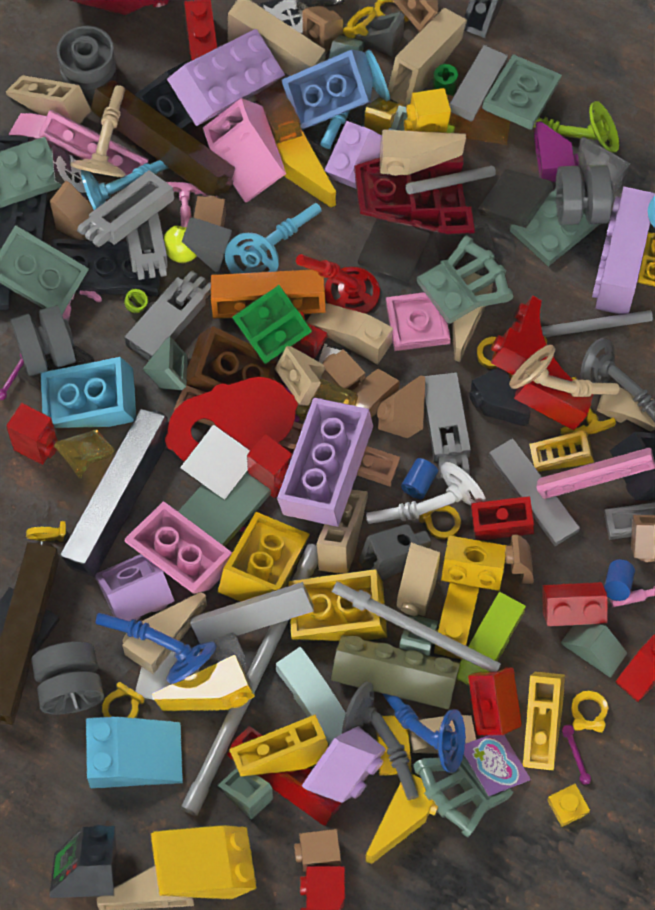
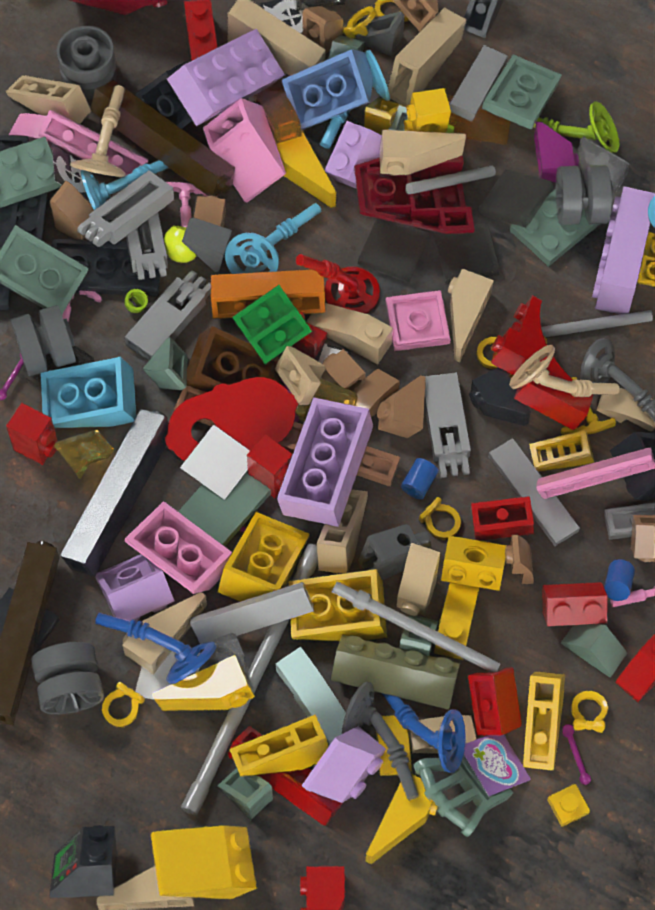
yellow piece [26,521,66,542] -> none
medium azure slope [86,717,183,788] -> none
medium nougat brick [294,829,341,872] -> none
white dish [366,462,486,524] -> none
sand green plate [417,235,513,325] -> none
green piece [432,64,458,100] -> none
lime slope [457,592,526,685] -> none

